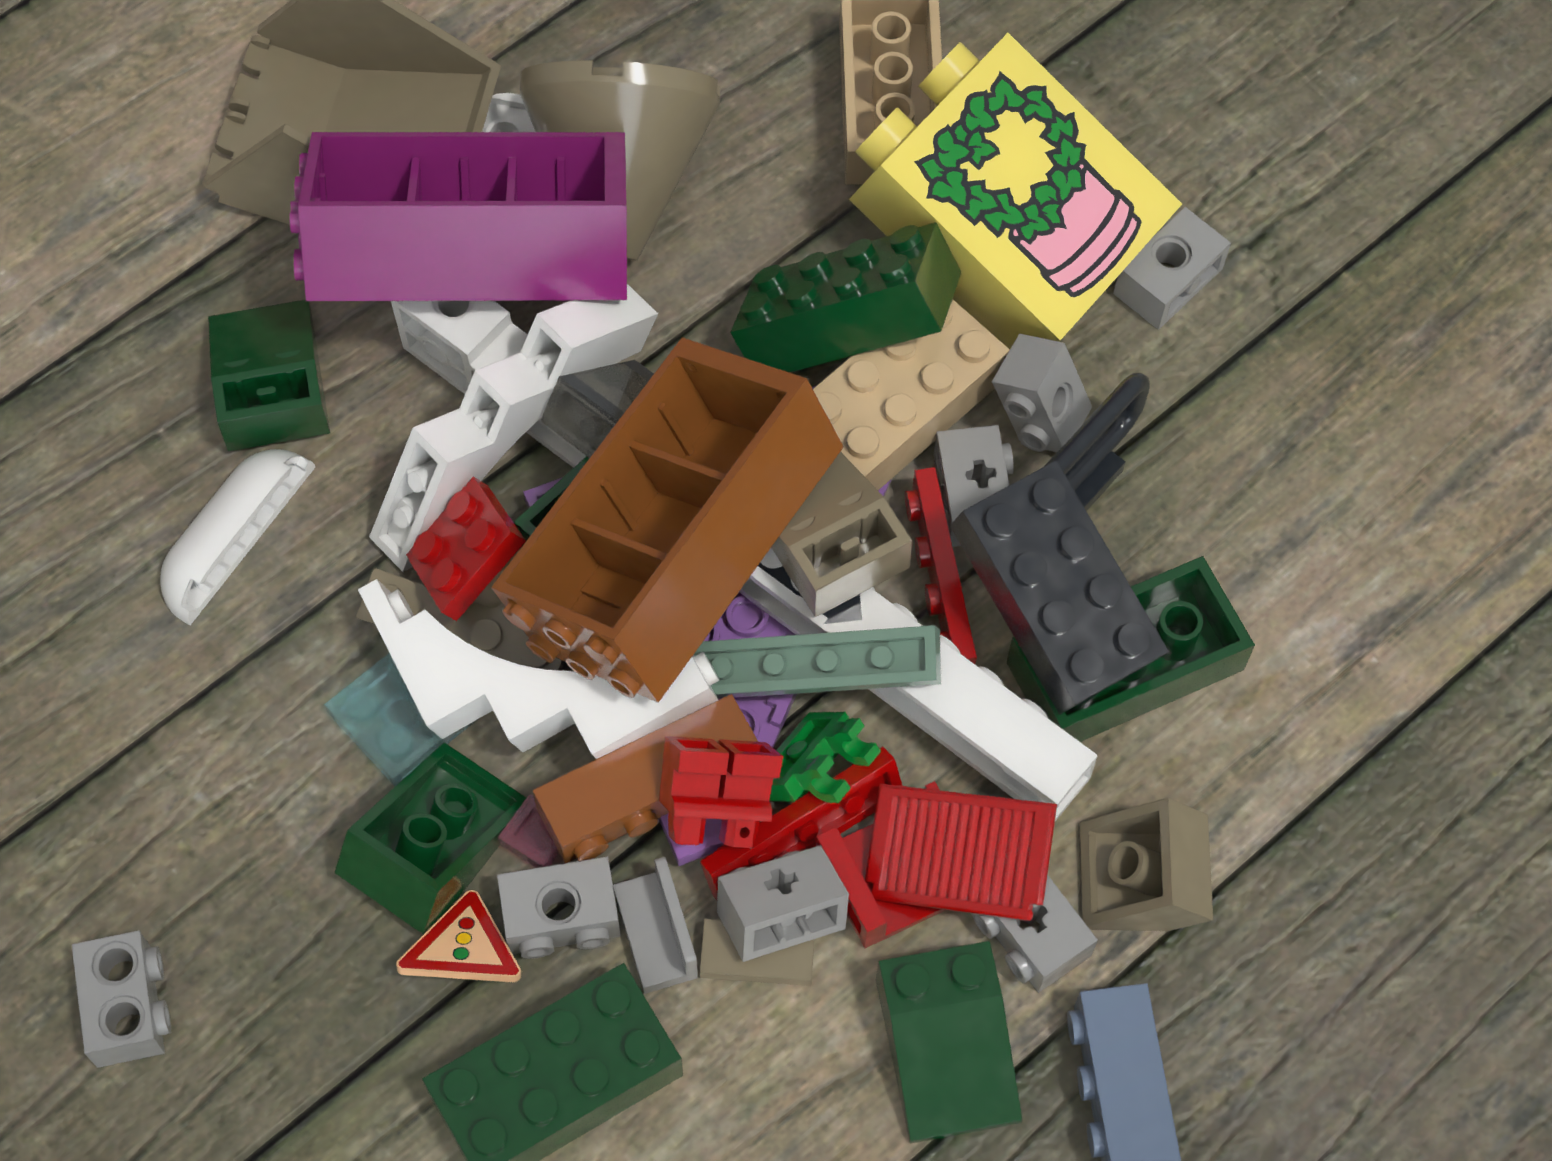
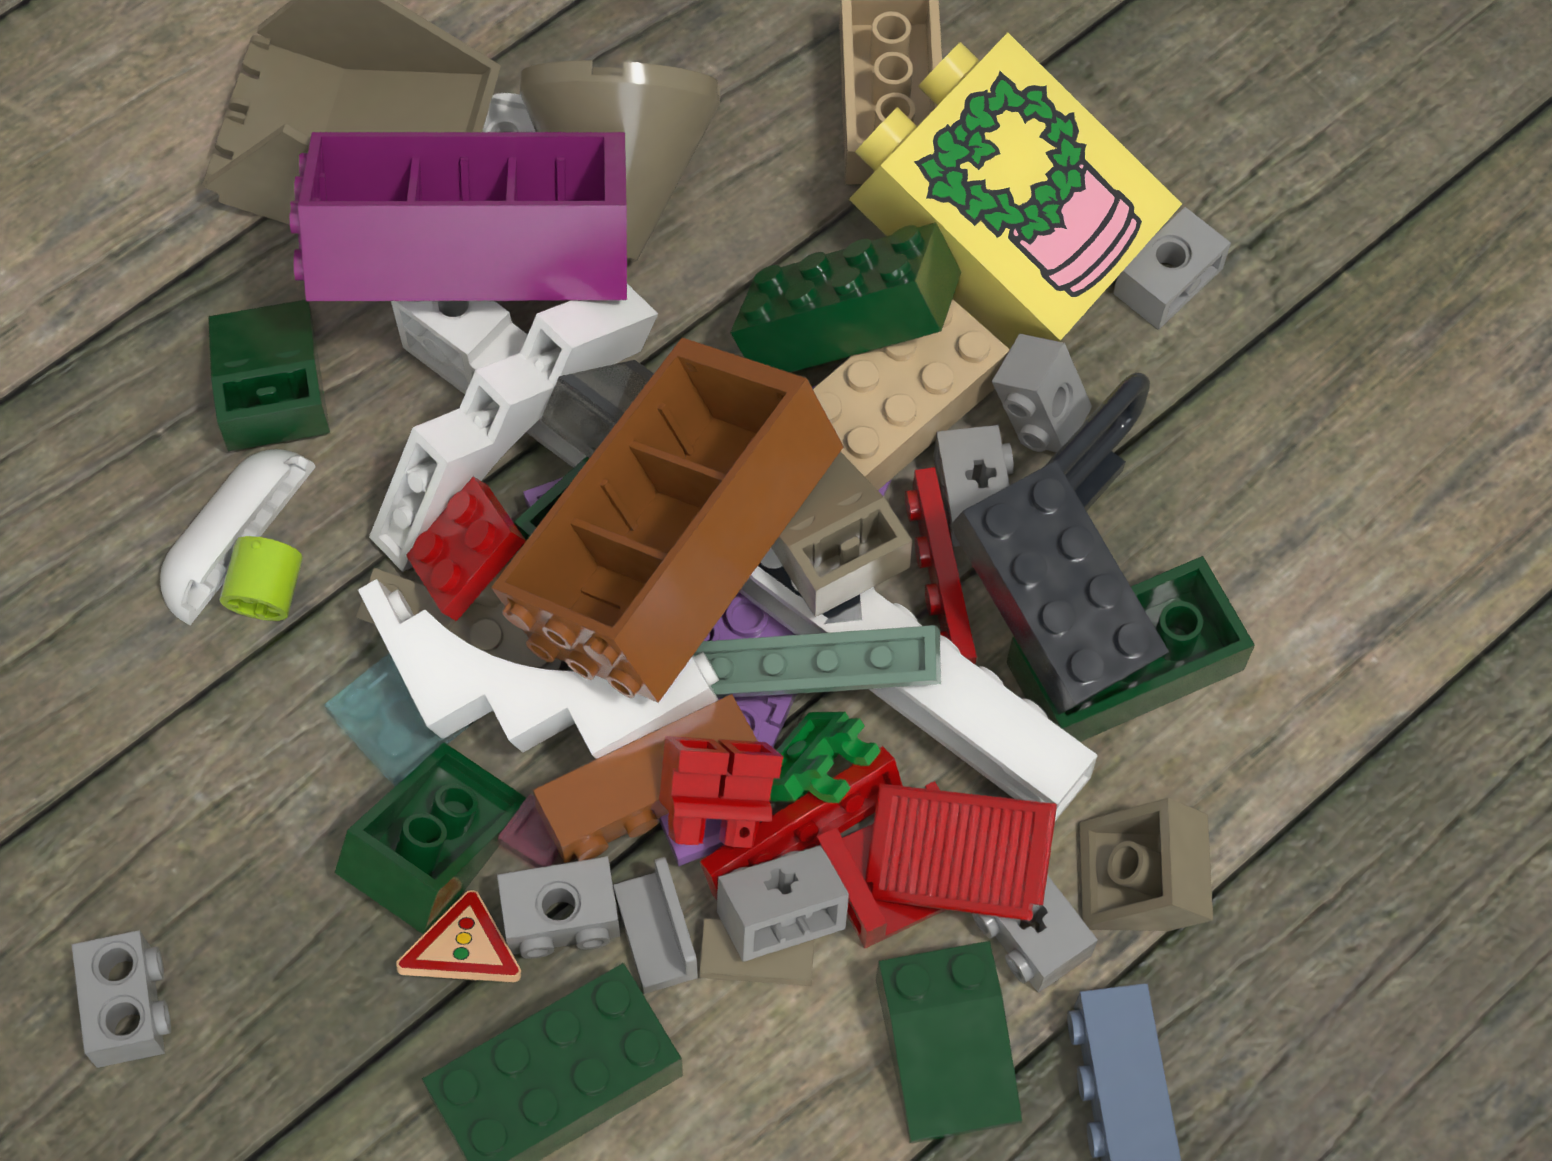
none -> lime piece [219,536,303,621]

